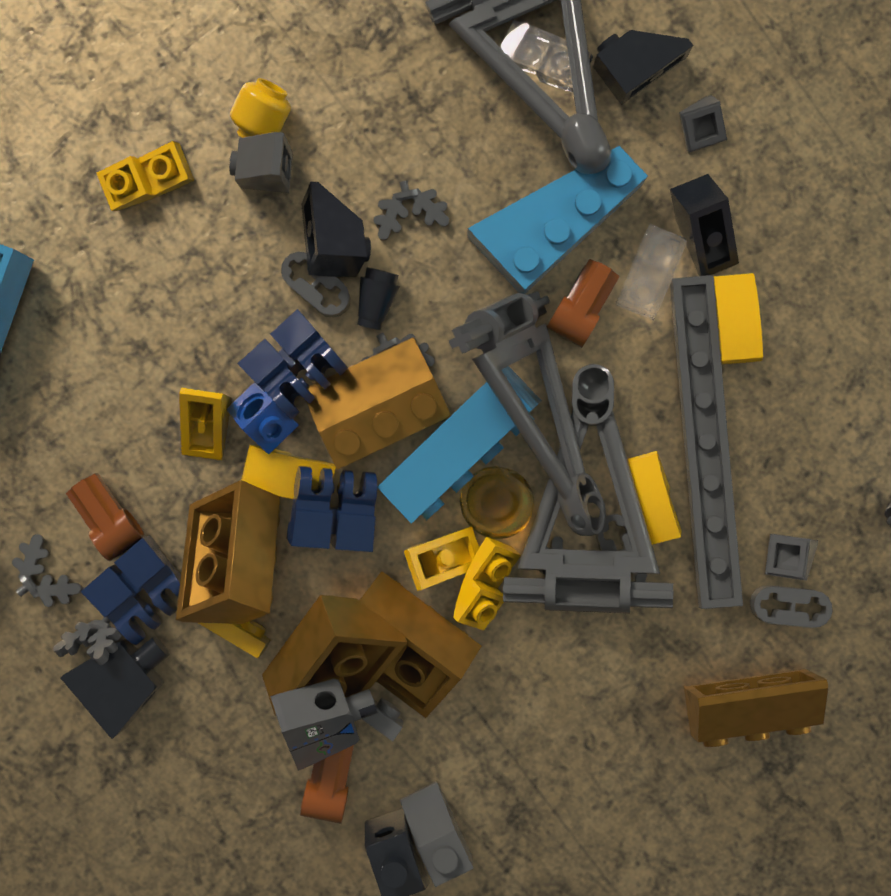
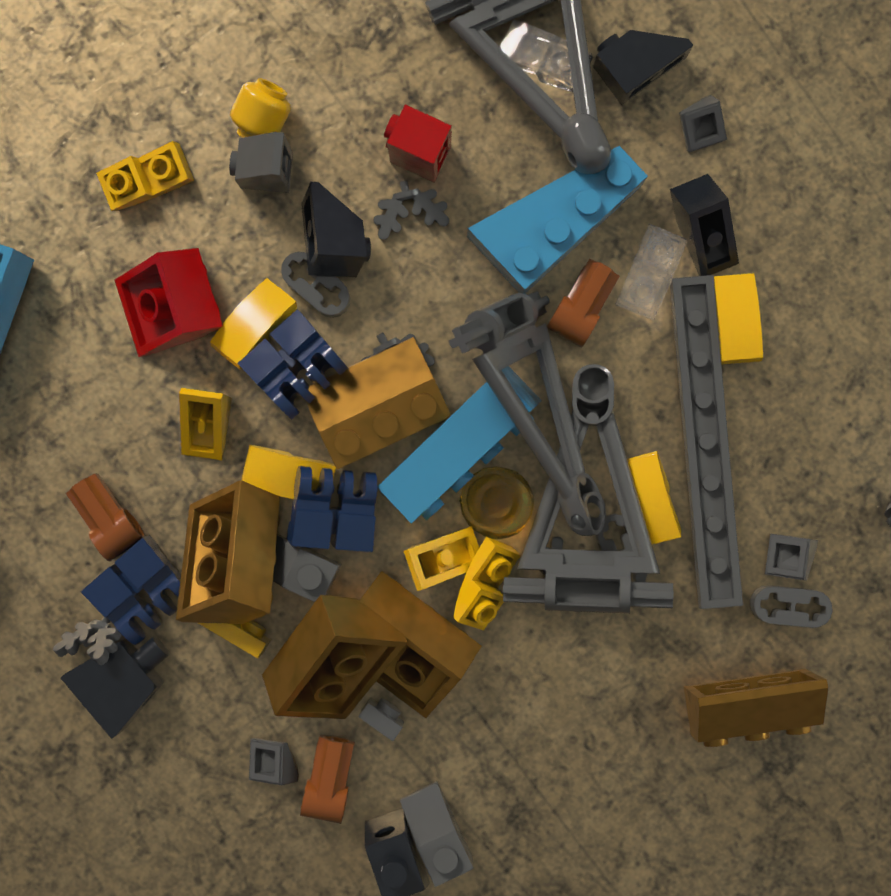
dark grey animal [12,534,82,607] -> none
blue brick [226,382,299,454] -> none
dark grey torso [270,679,378,771] -> none
black cone [357,267,400,330] -> none
none -> red slope [115,248,223,357]
none -> yellow slope [210,278,297,370]
none -> dark grey slope [249,738,298,786]
none -> dark grey slope [273,534,342,602]
none -> red brick [384,104,452,183]

